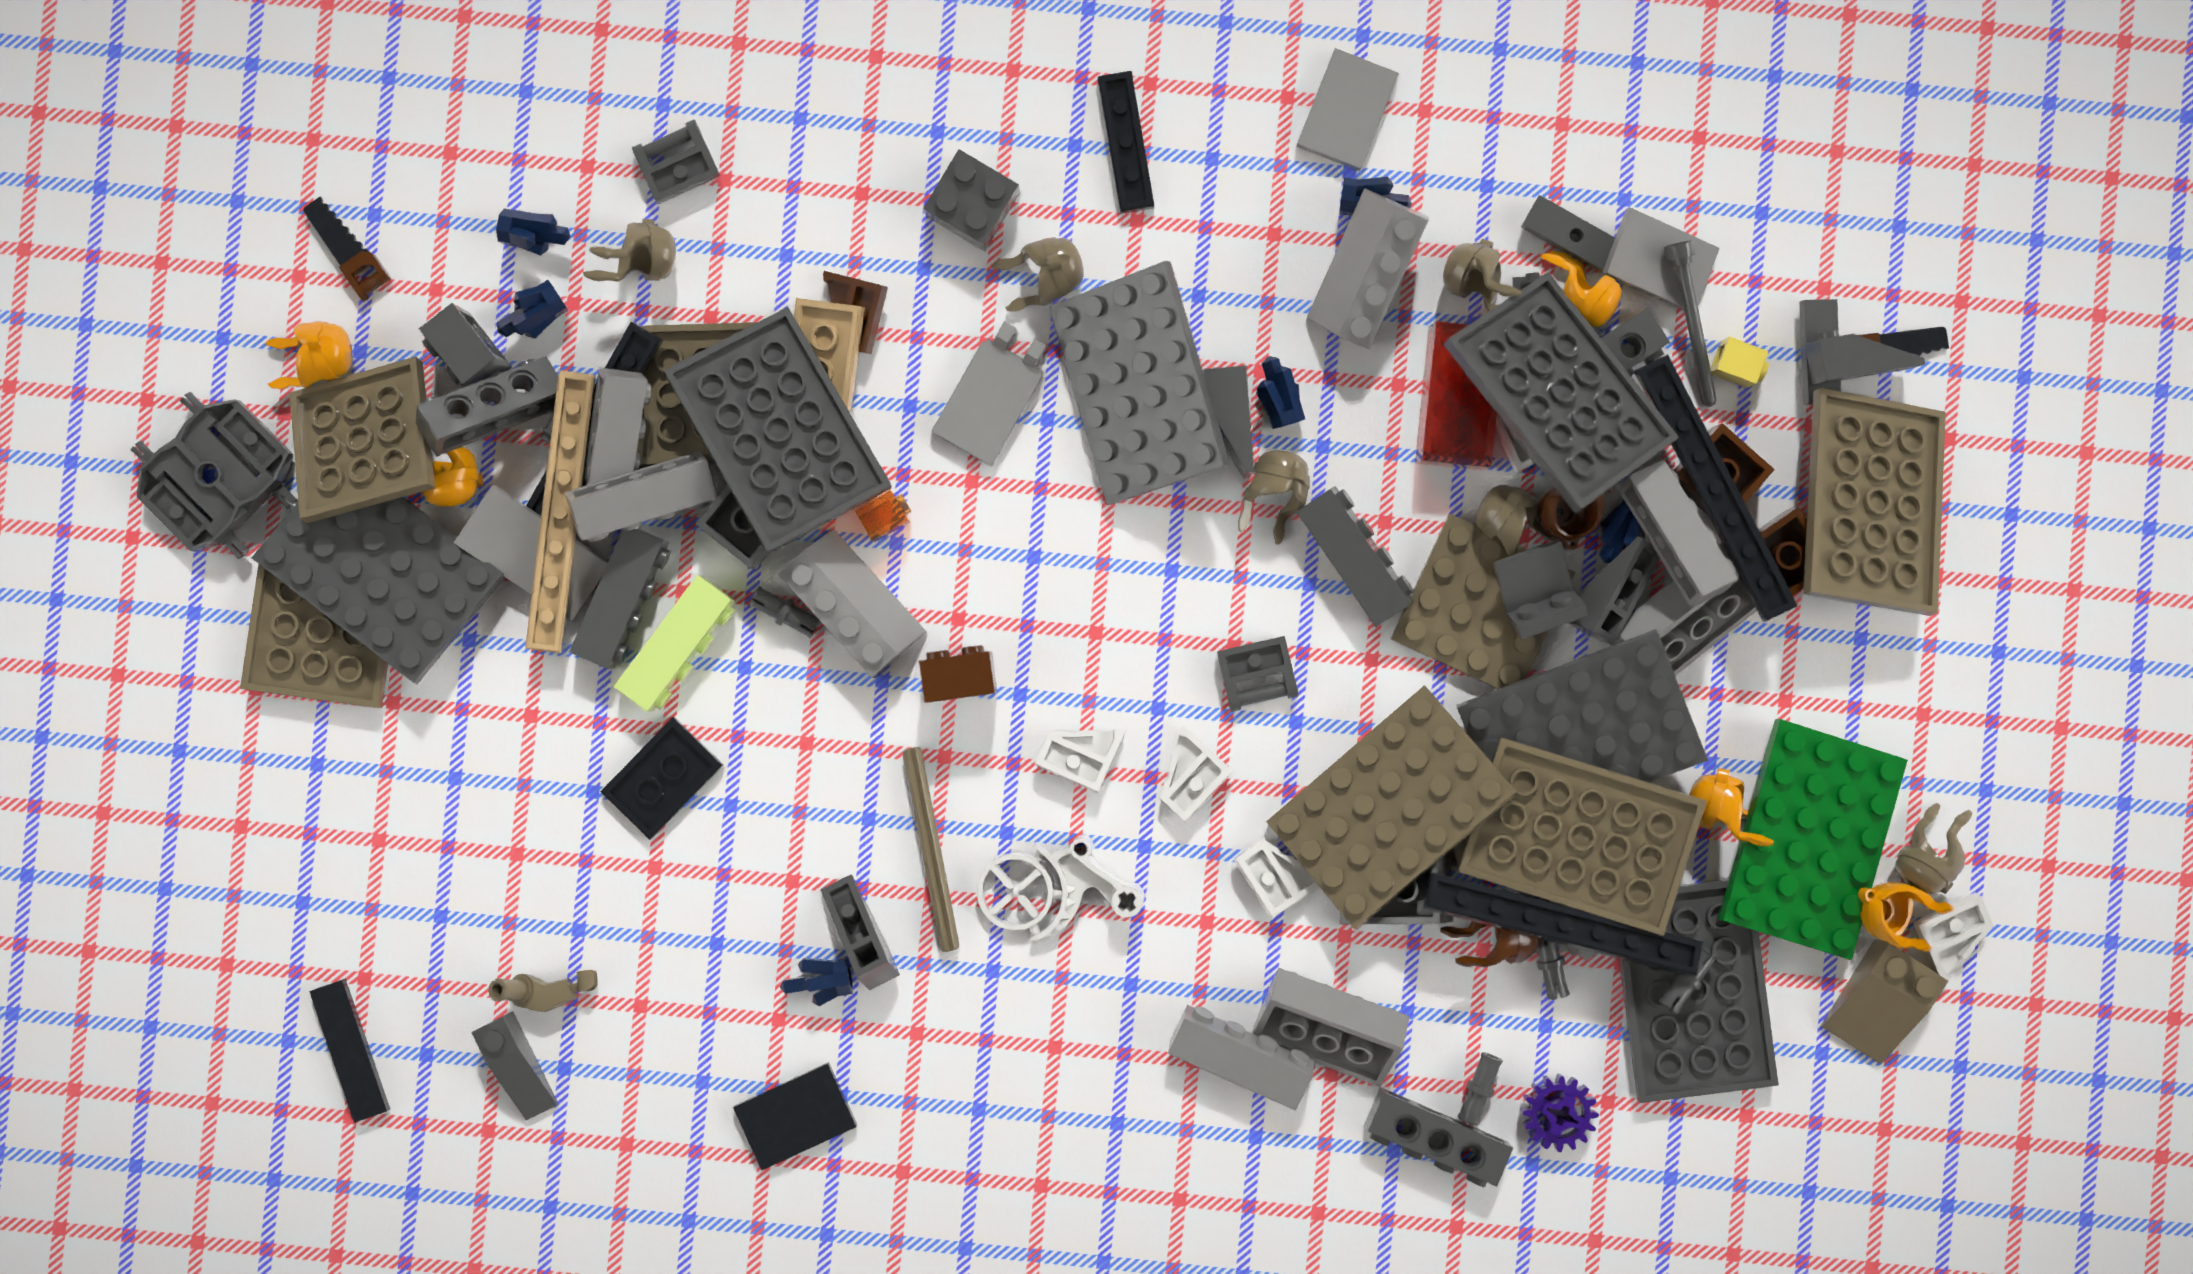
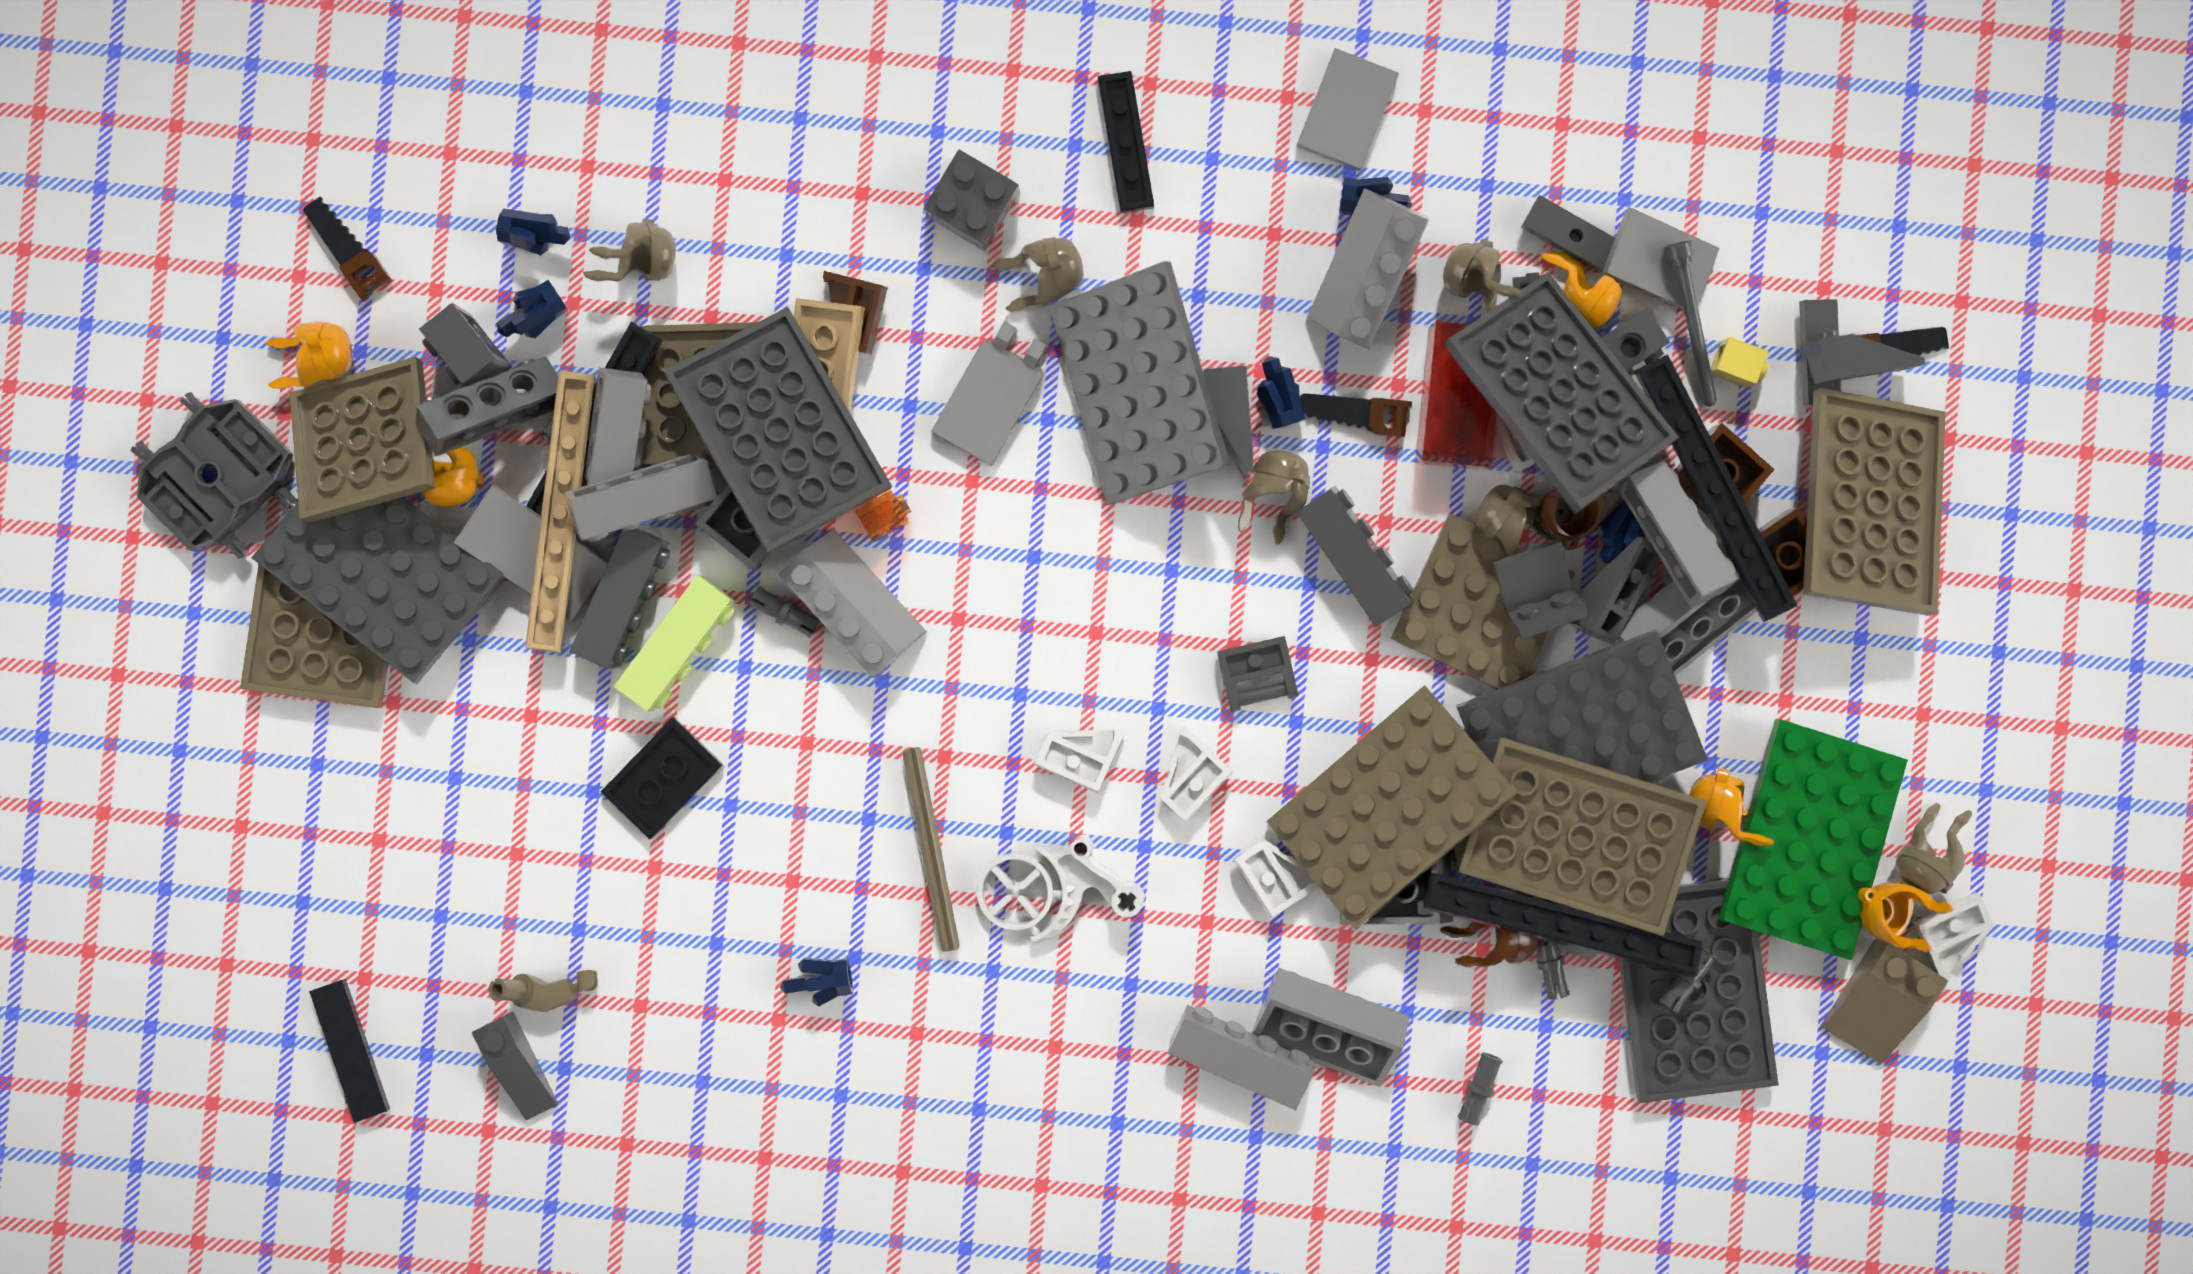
dark grey plate [632,119,721,204] -> none
black tile [733,1062,858,1171] -> none
dark grey slope [821,874,900,991] -> none
reddish brown brick [919,645,998,703] -> none
dark grey brick [1364,1087,1513,1187] -> none
dark purple gear [1520,1074,1599,1152] -> none
none -> black piece [1300,393,1412,437]

